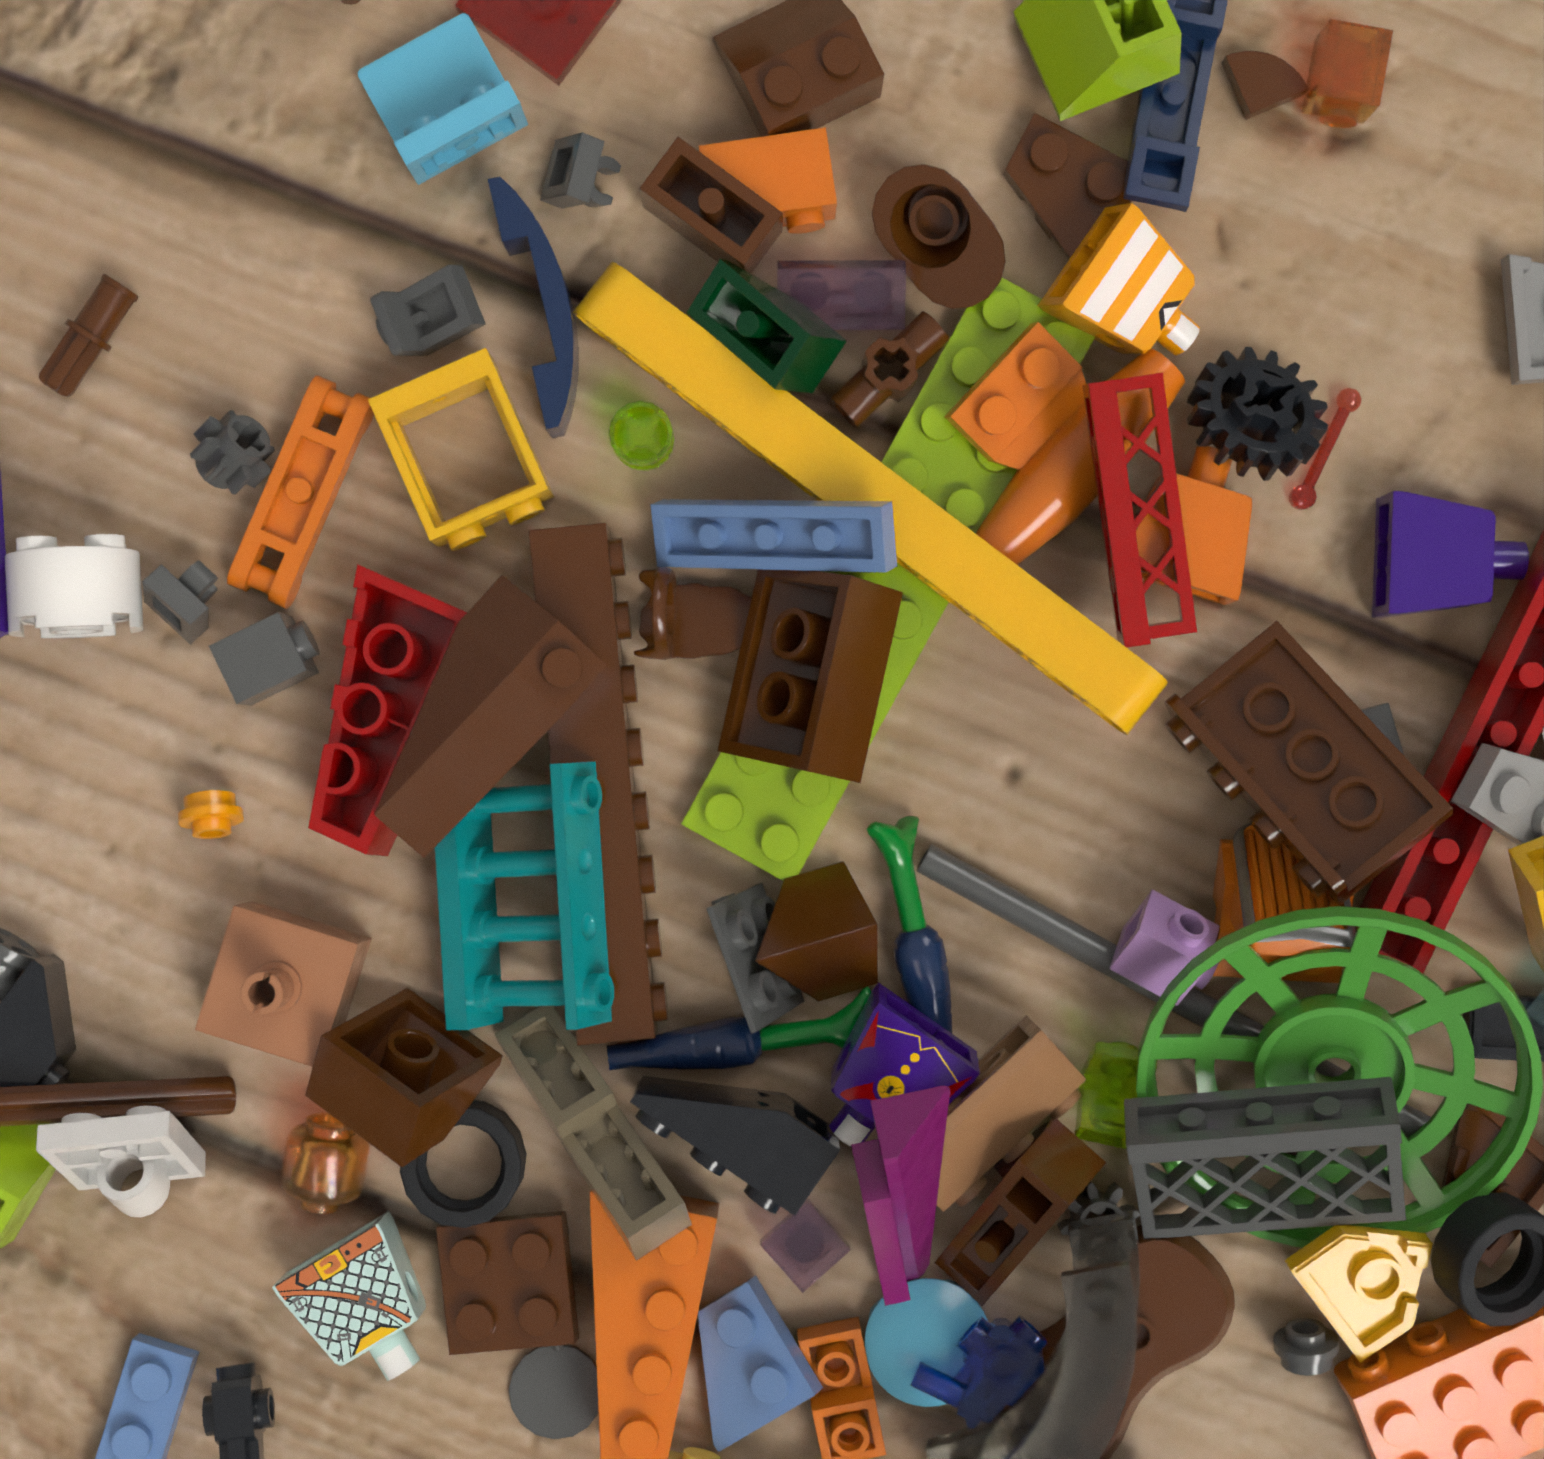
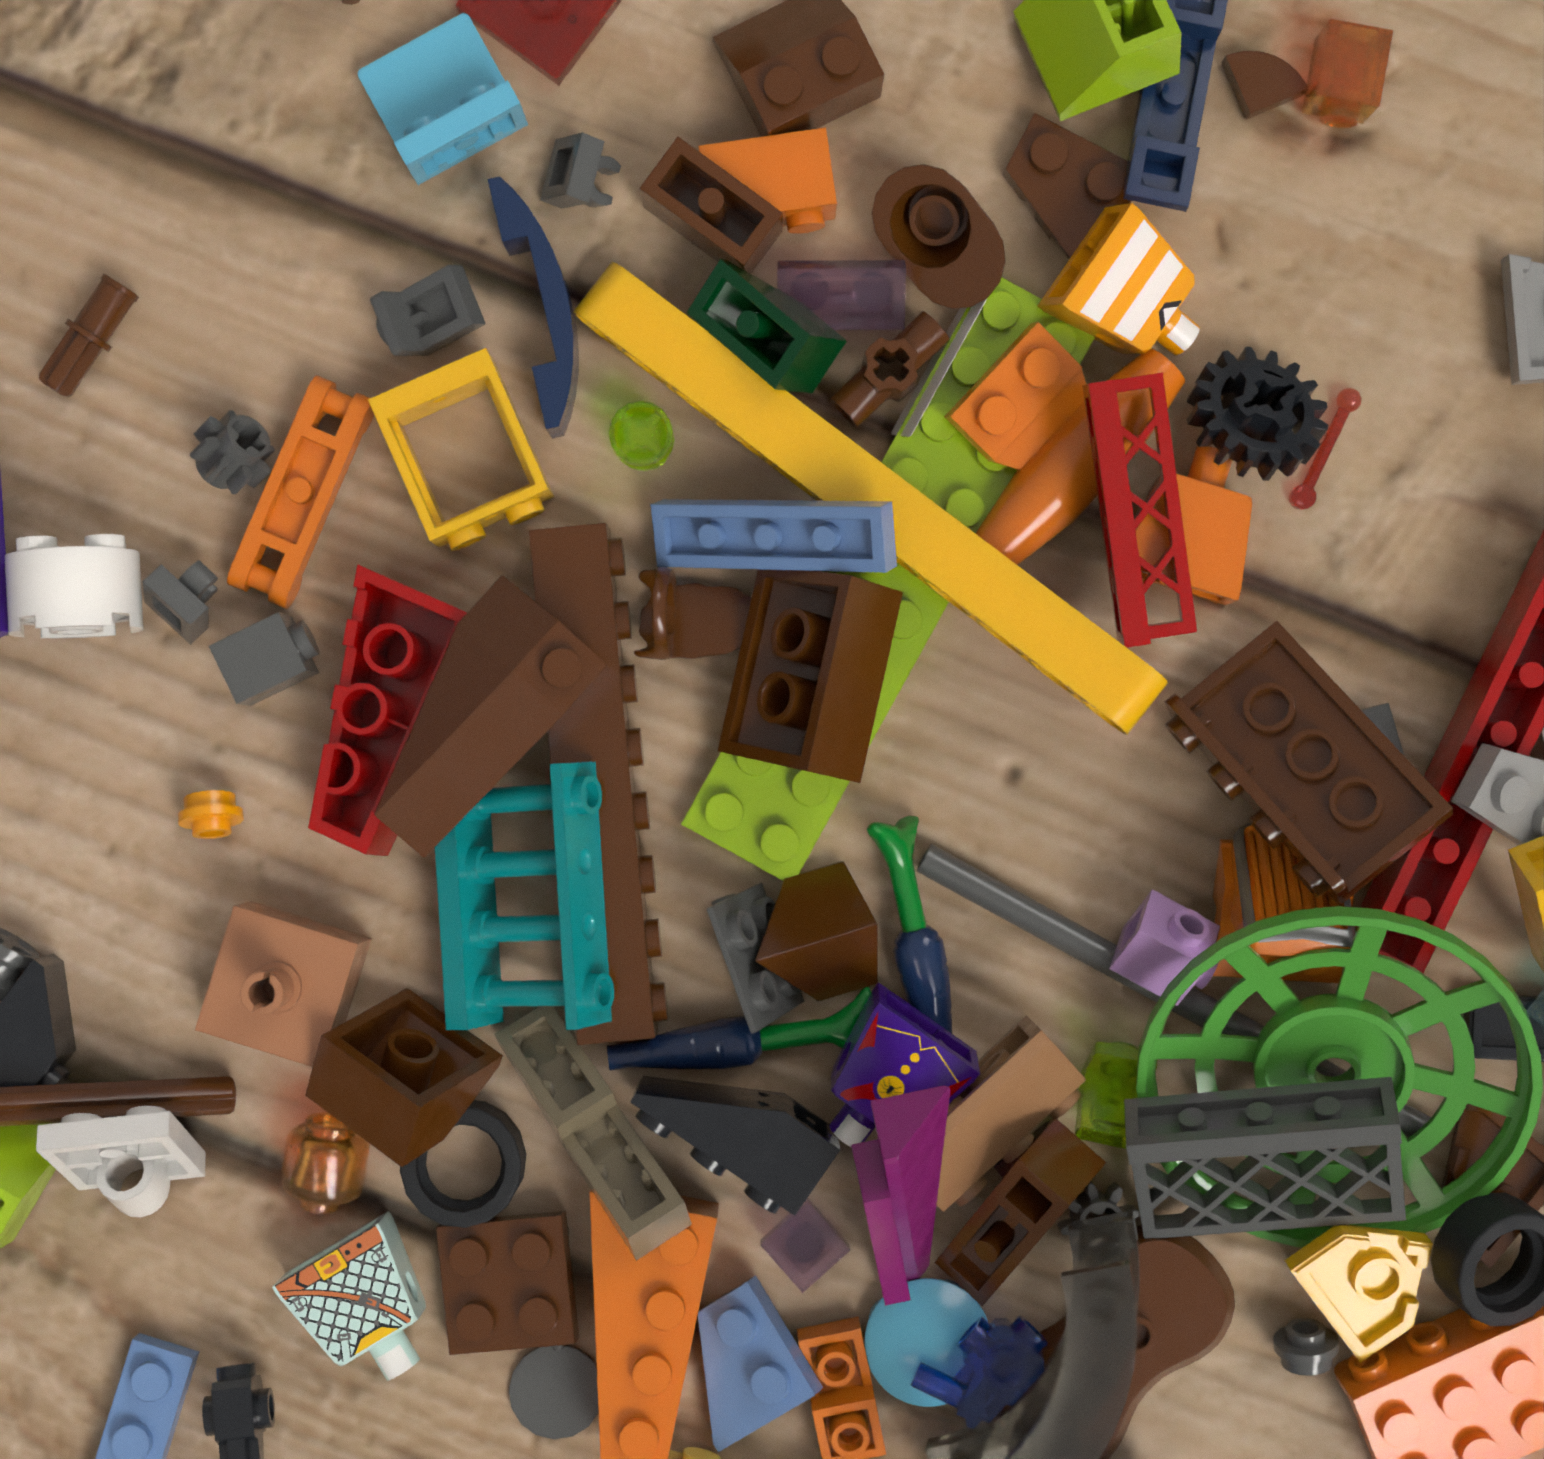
dark purple torso [1372,491,1529,618] -> none
none -> white sticker [891,299,987,437]

